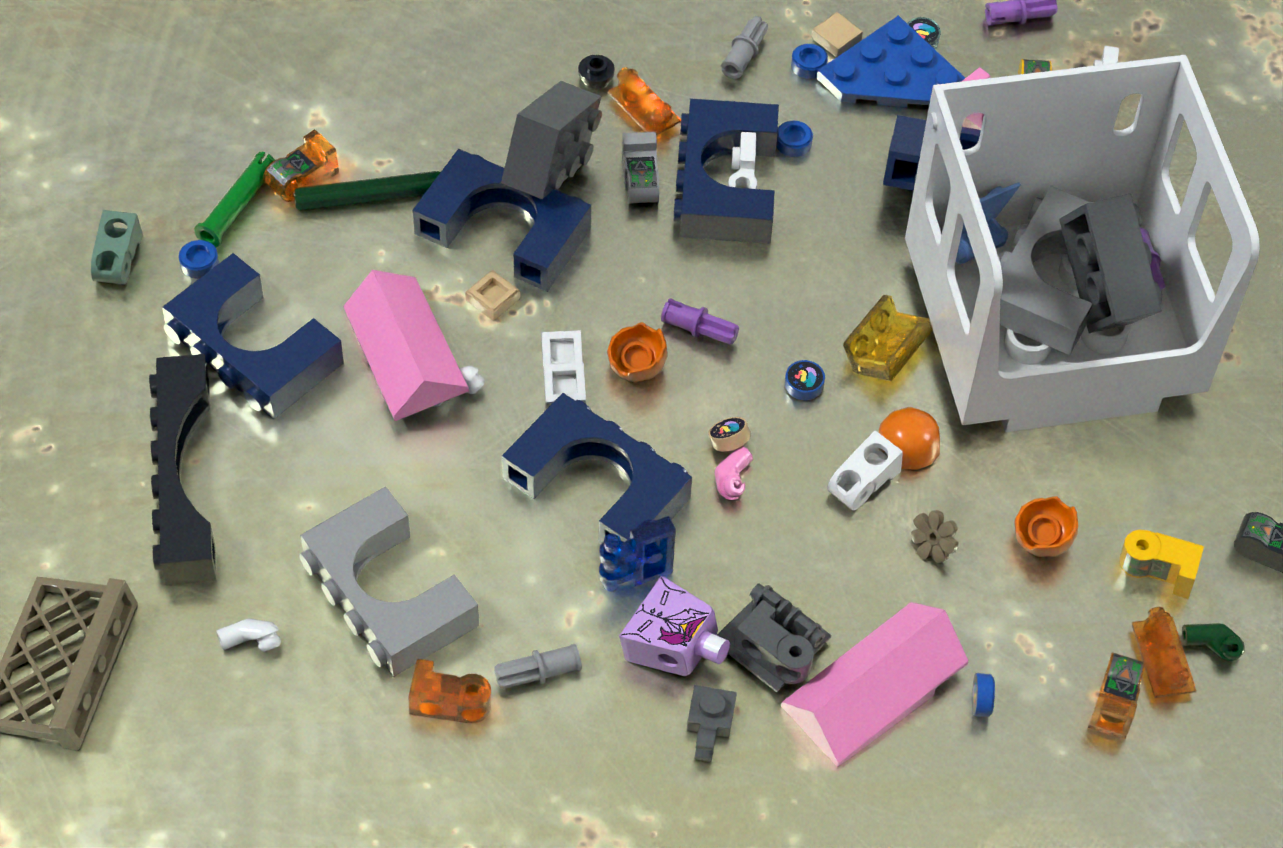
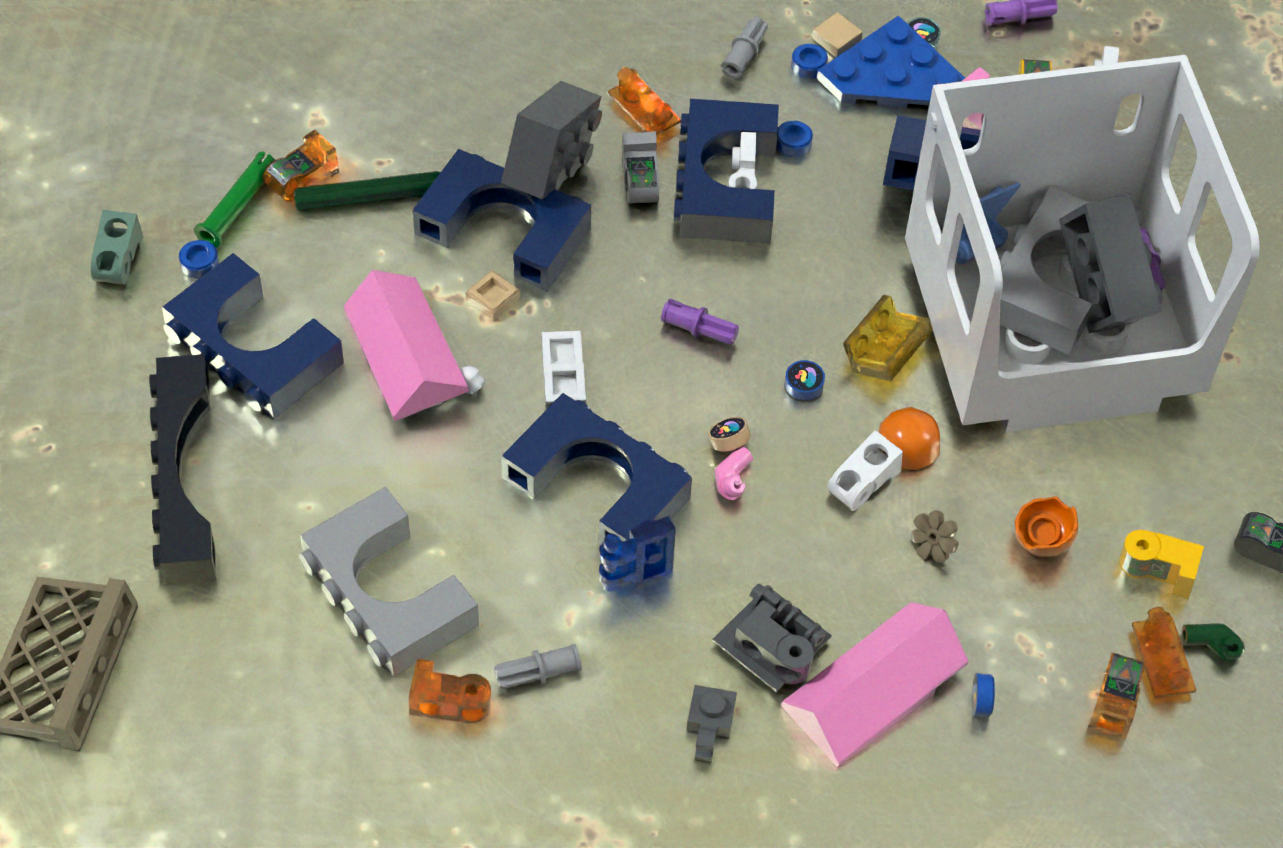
white arm [216,618,281,652] -> none
black plate [578,55,615,89] -> none
orange hair [607,322,668,382] -> none
lavender torso [619,576,730,676] -> none

